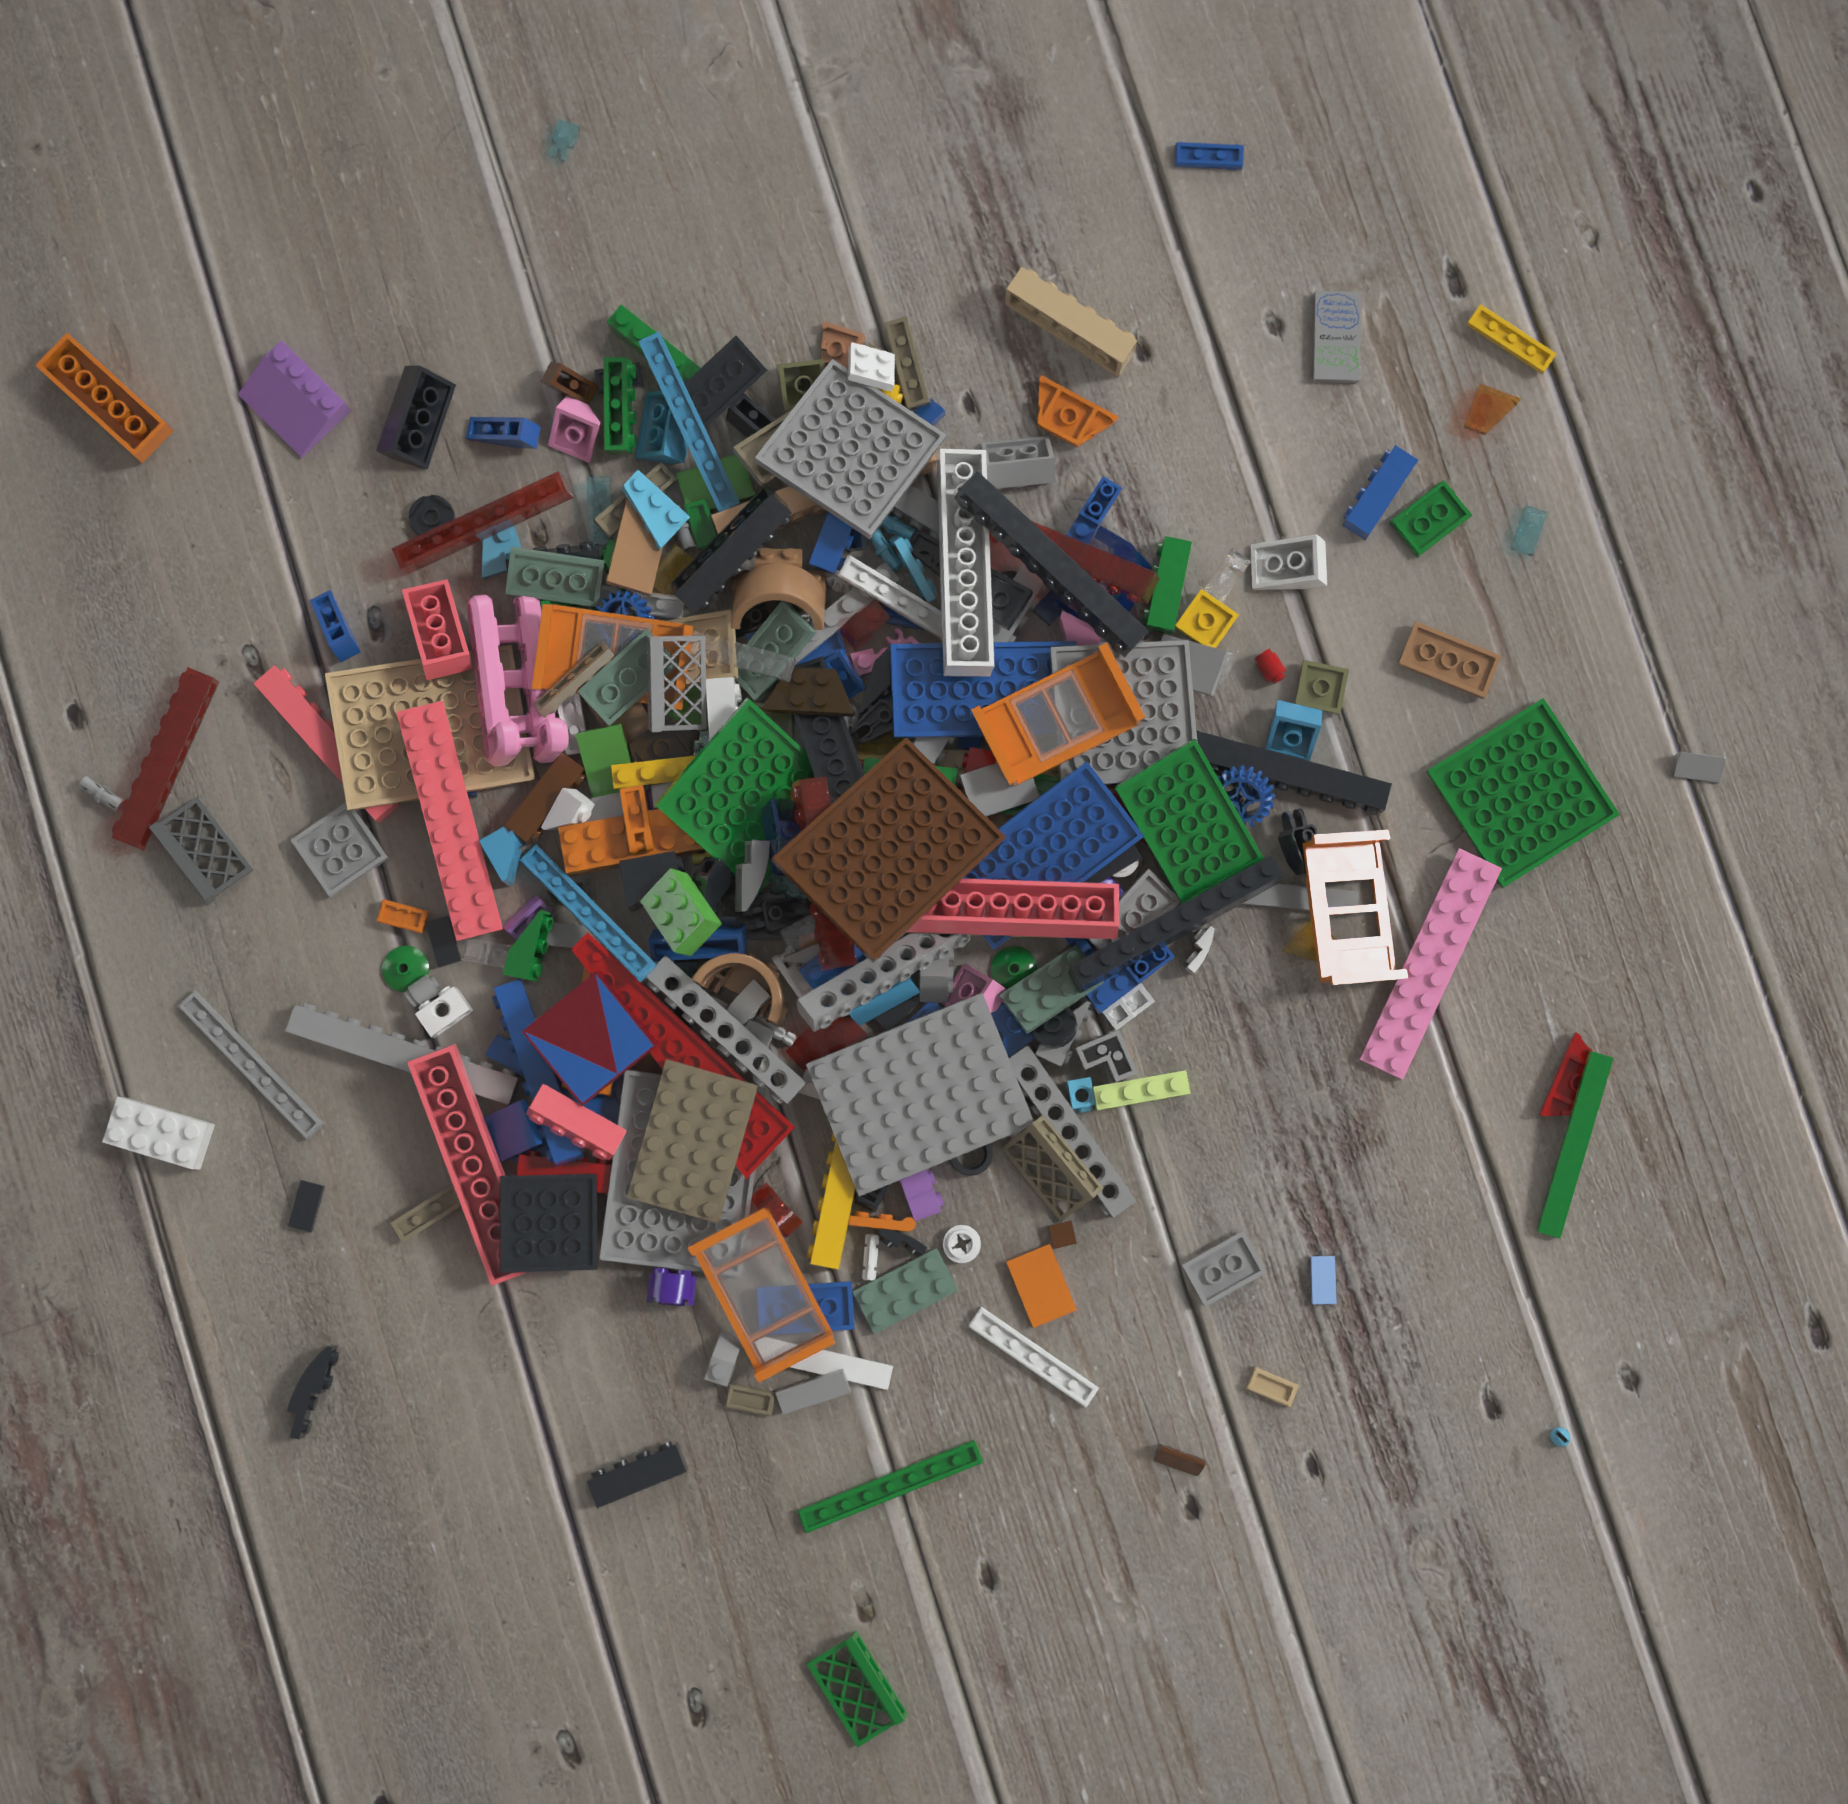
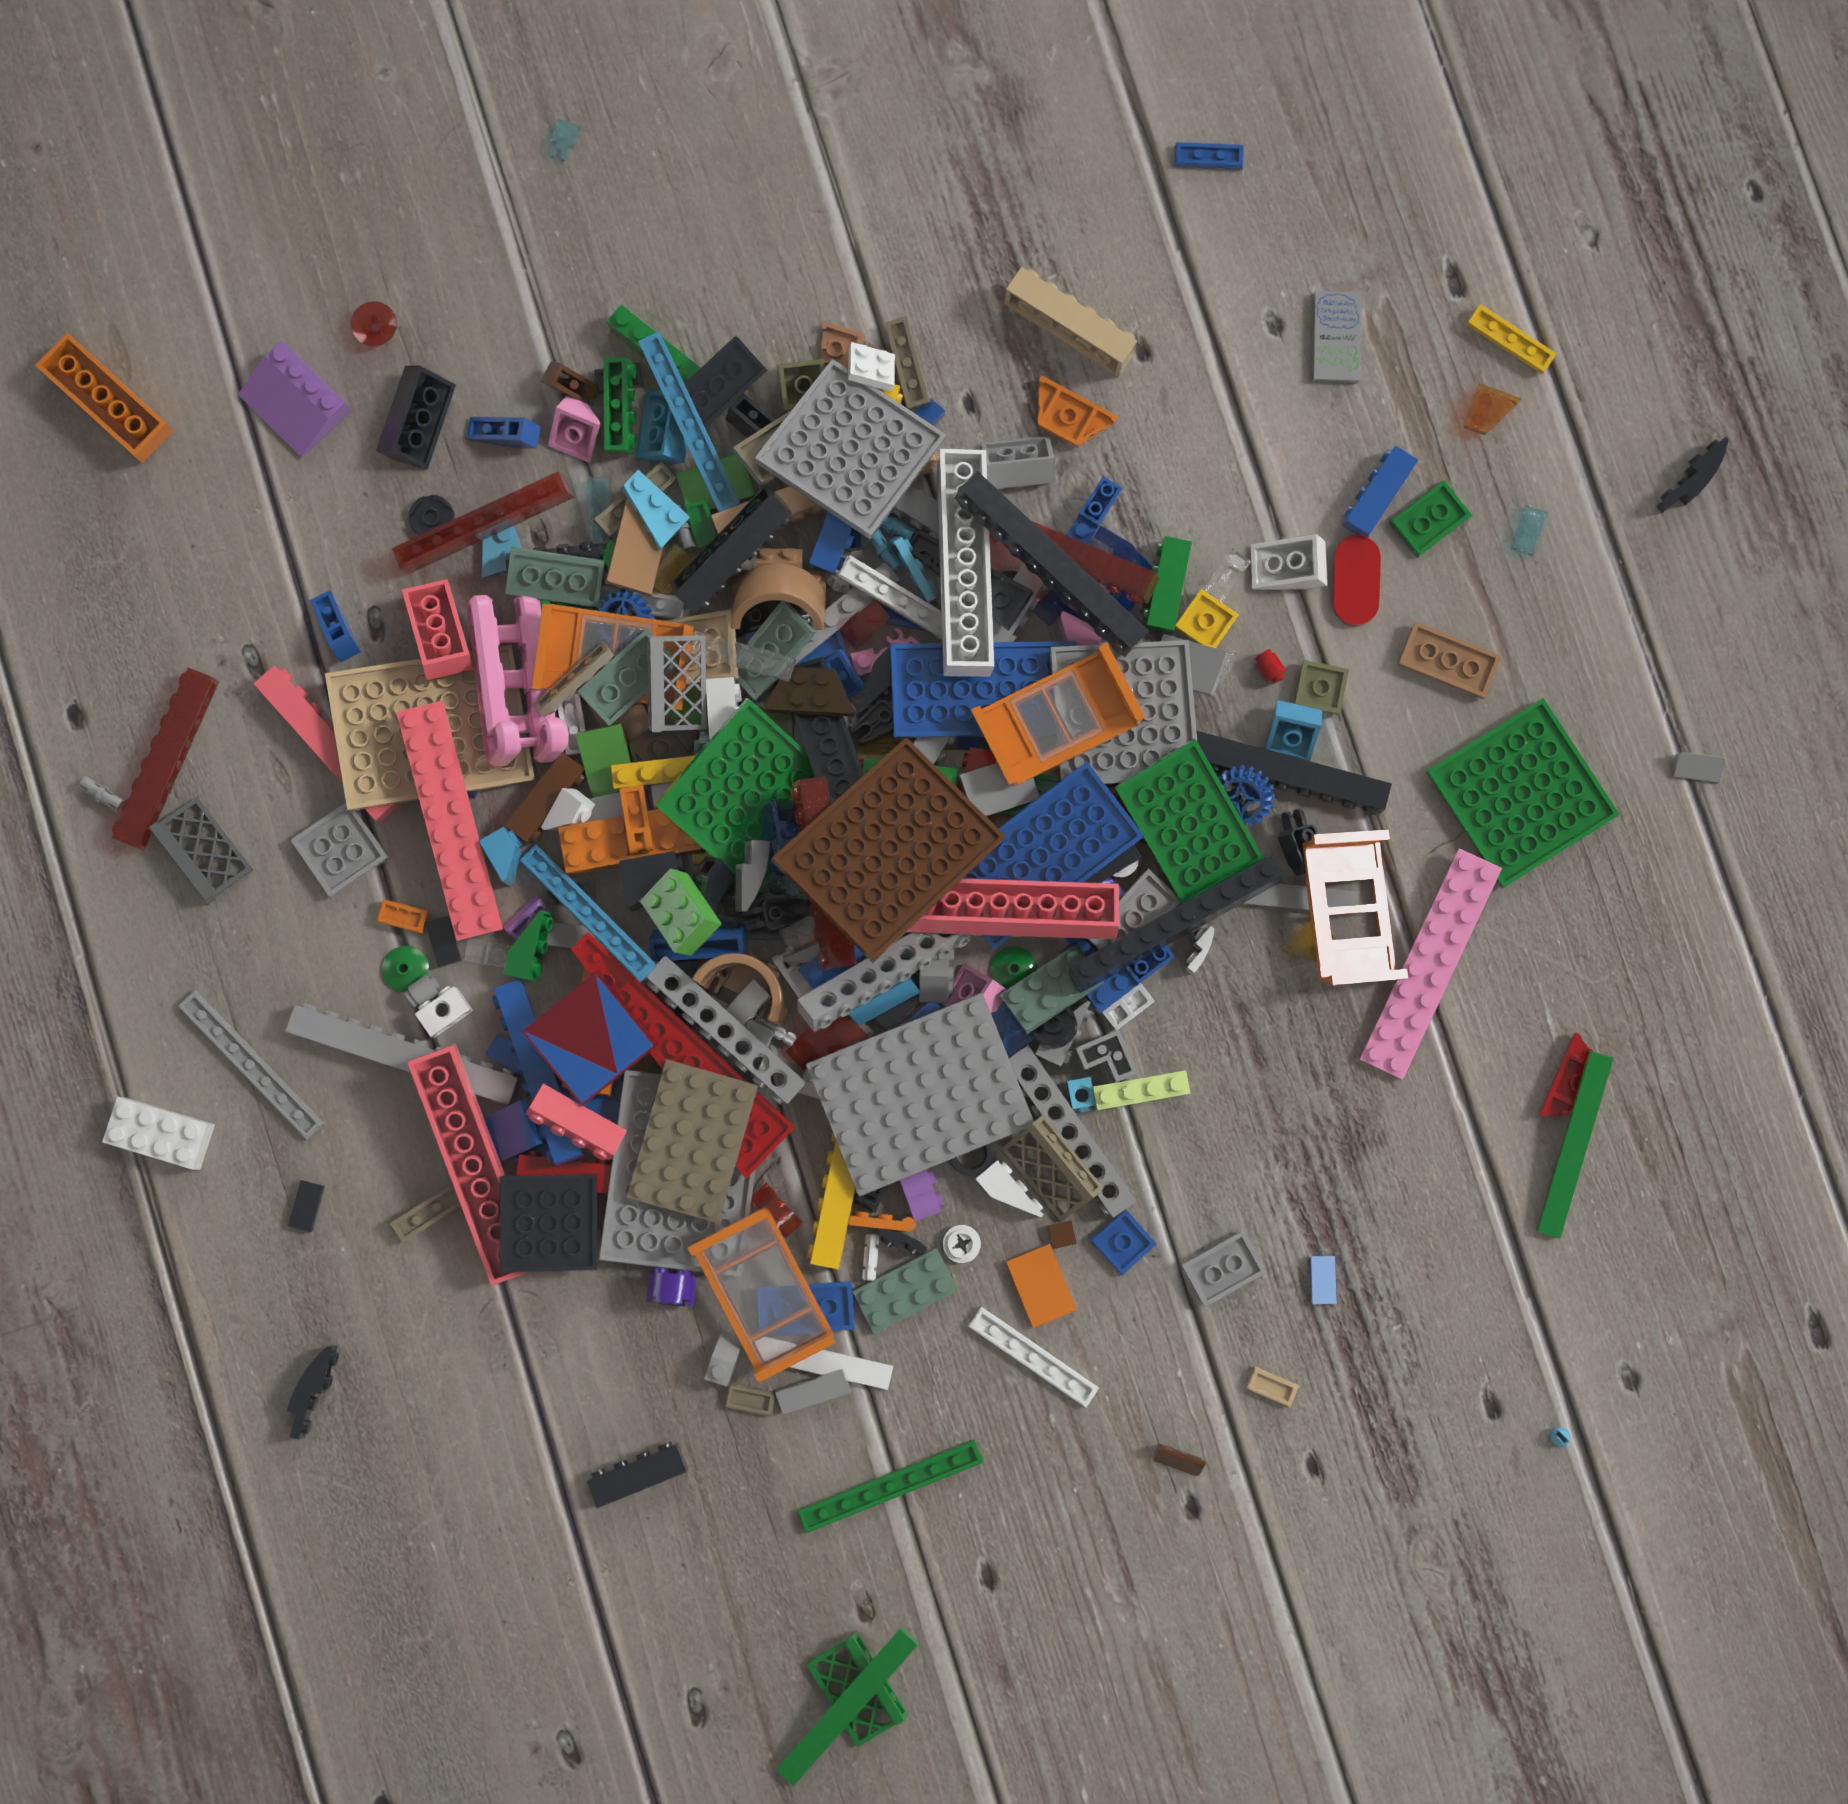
none -> clear red dish [351,301,397,346]
none -> green tile [776,1627,919,1787]
none -> white slope [976,1160,1043,1217]
none -> blue tile [1090,1209,1157,1276]
none -> red tile [1332,535,1381,626]
none -> black slope [1656,437,1729,513]

